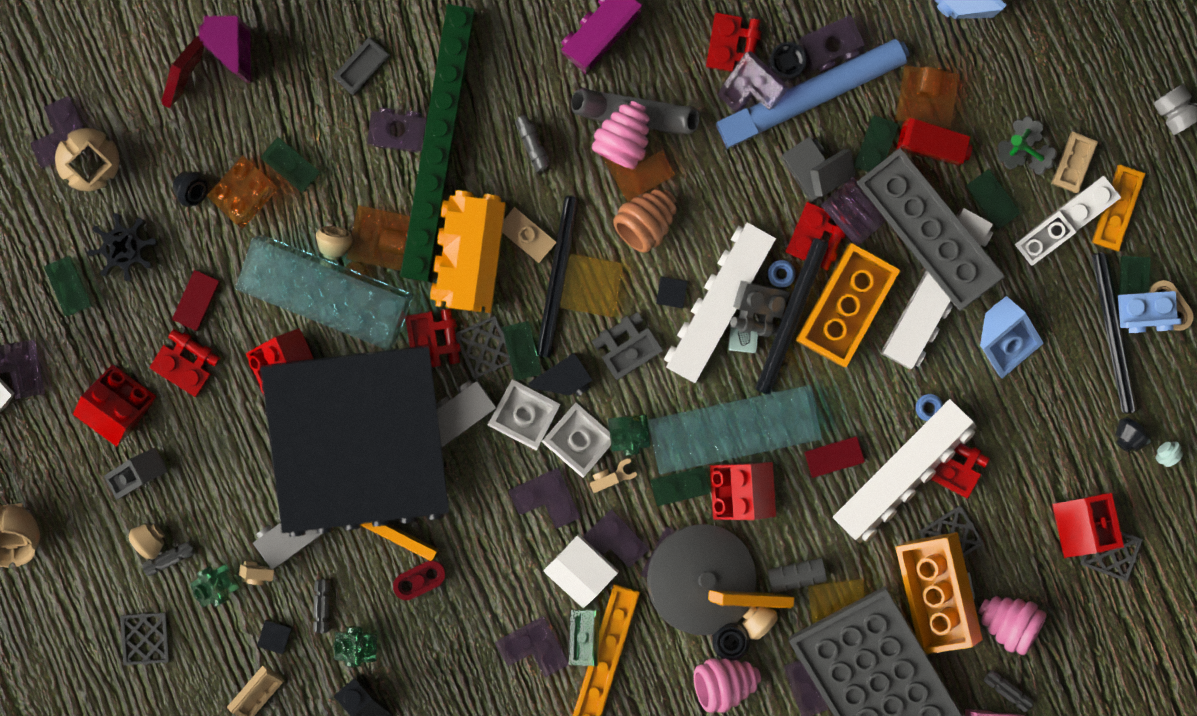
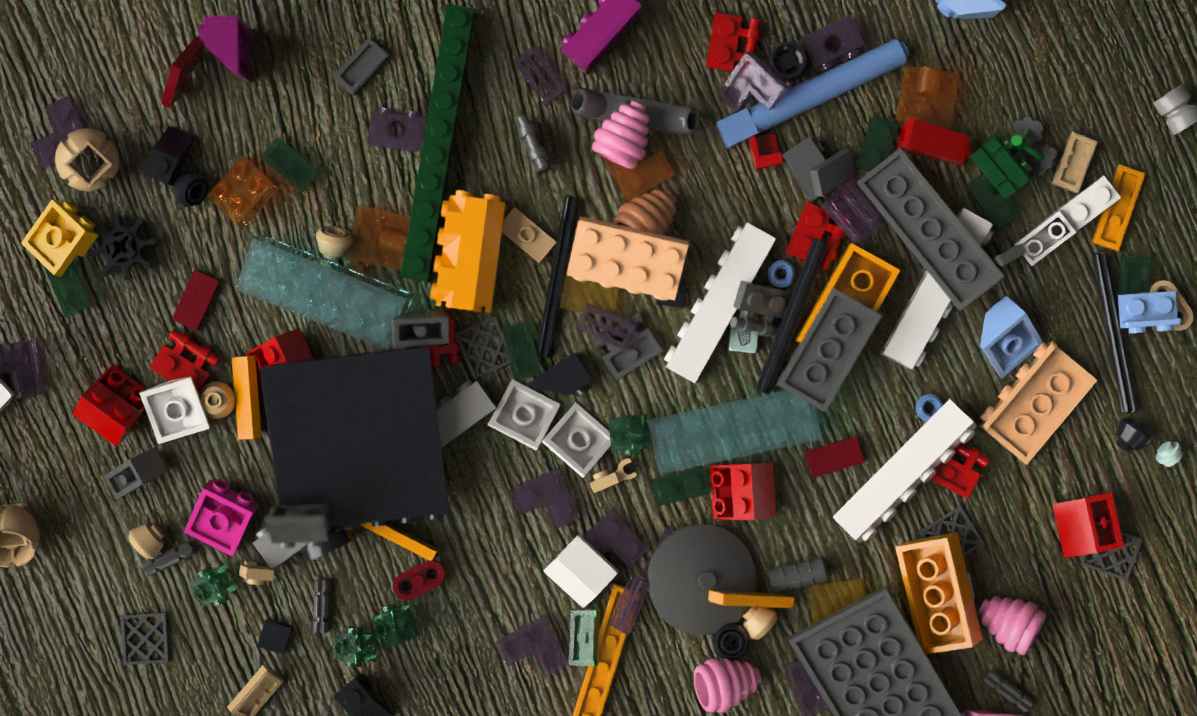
none -> yellow plate [21,199,98,277]
none -> white slope [139,376,210,444]
none -> black slope [142,126,195,187]
none -> dark pink plate [184,479,259,557]
none -> tan cone [199,381,235,419]
none -> light orange tile [232,356,262,440]
none -> dark grey slope [266,504,330,548]
none -> black piece [300,529,356,563]
none -> clear green brick [372,603,419,648]
none -> dark grey slope [392,309,449,347]
none -> clear purple tile [513,45,567,106]
none -> light nougat bracket [567,216,689,300]
none -> tile [575,303,637,352]
none -> tile [609,574,650,635]
none -> red panel [748,133,783,171]
none -> dark grey hinge [777,288,882,412]
none -> dark green brick [970,134,1032,199]
none -> light nougat bracket [979,341,1097,465]
none -> dark grey tile [990,244,1026,268]

